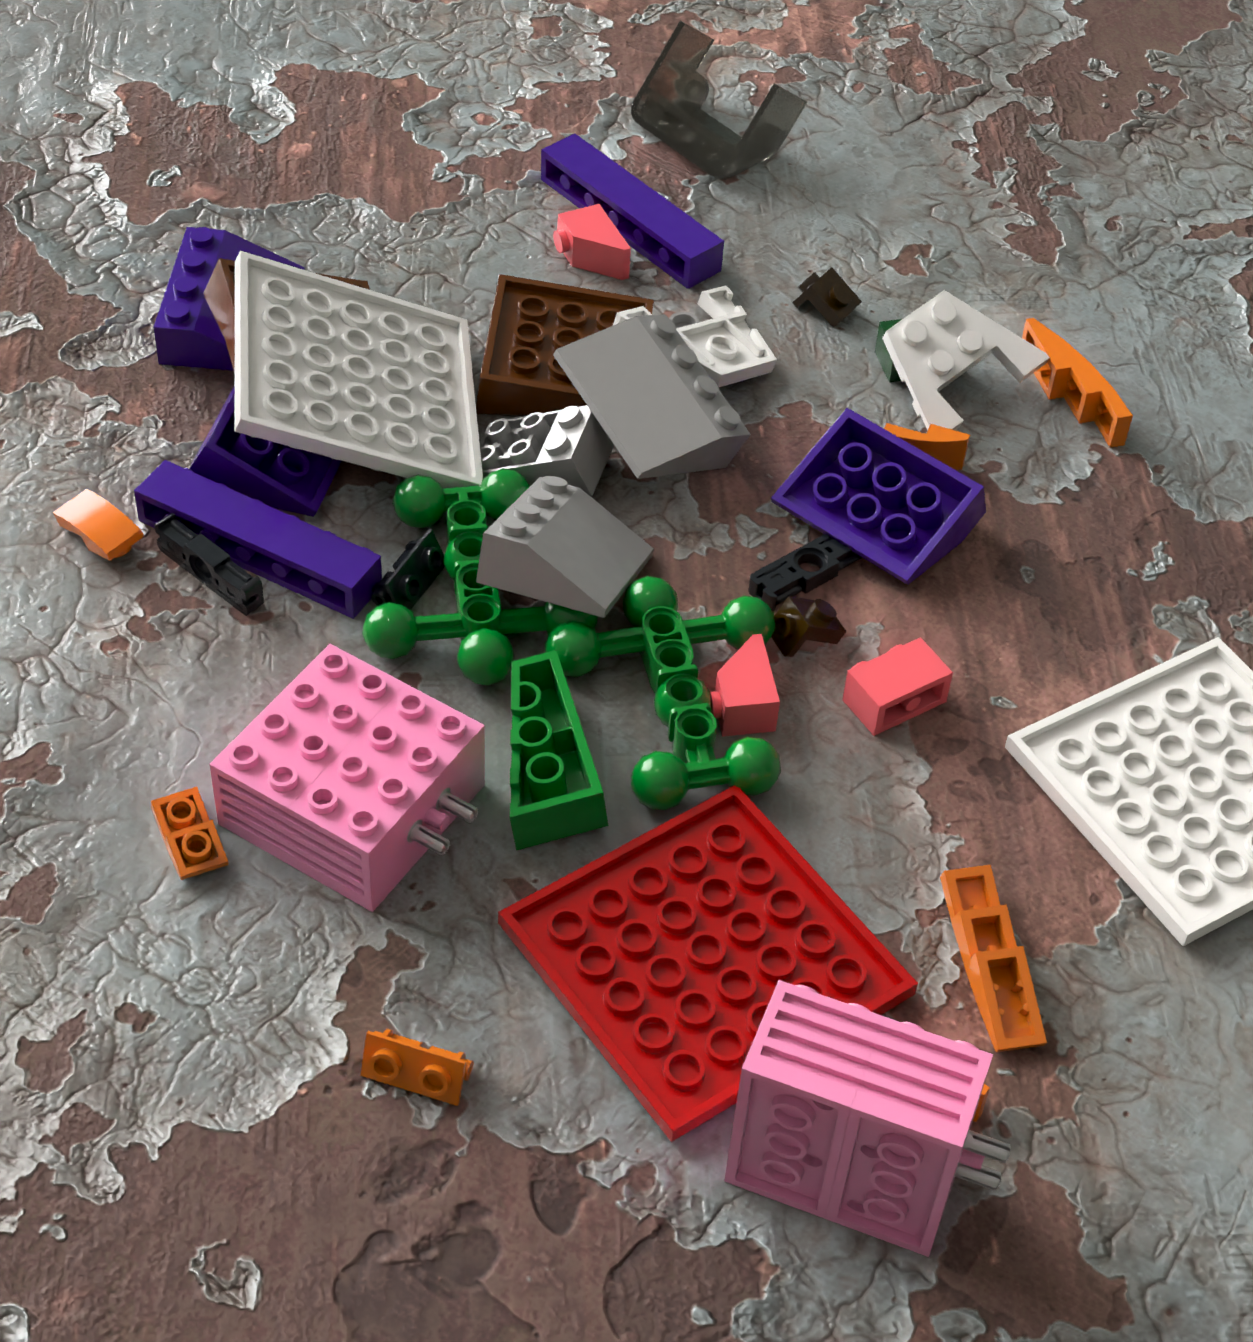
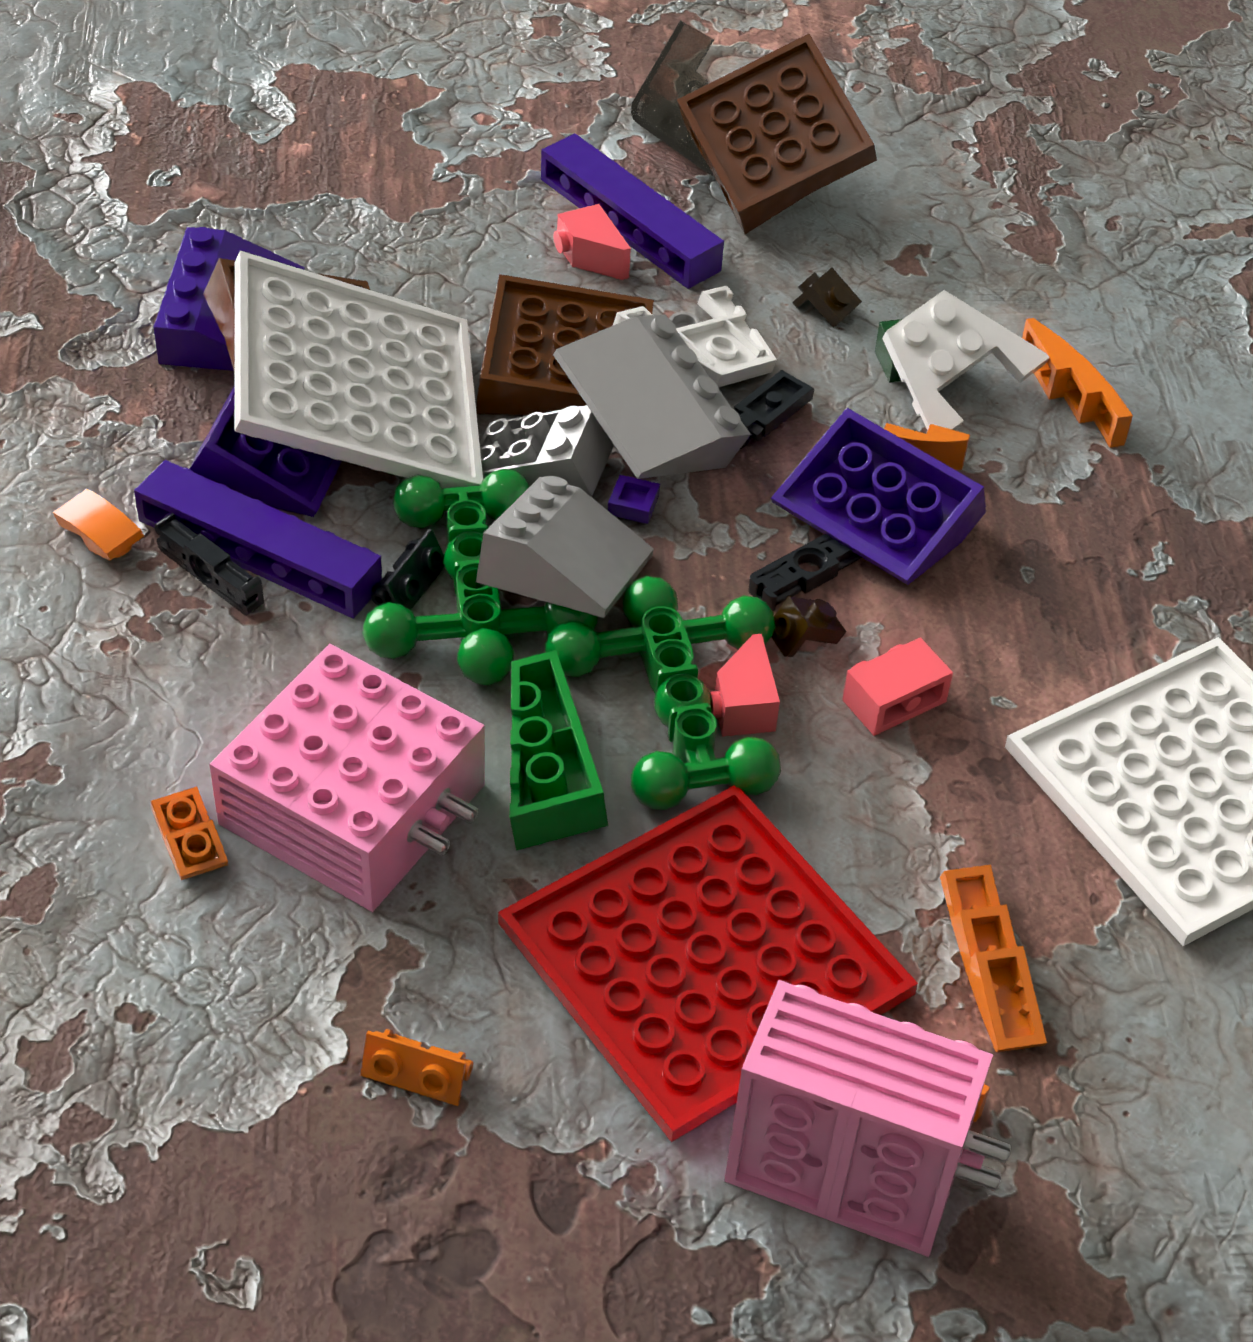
none -> dark purple plate [608,475,660,524]
none -> reddish brown piece [677,34,877,234]
none -> black hinge [734,370,814,449]

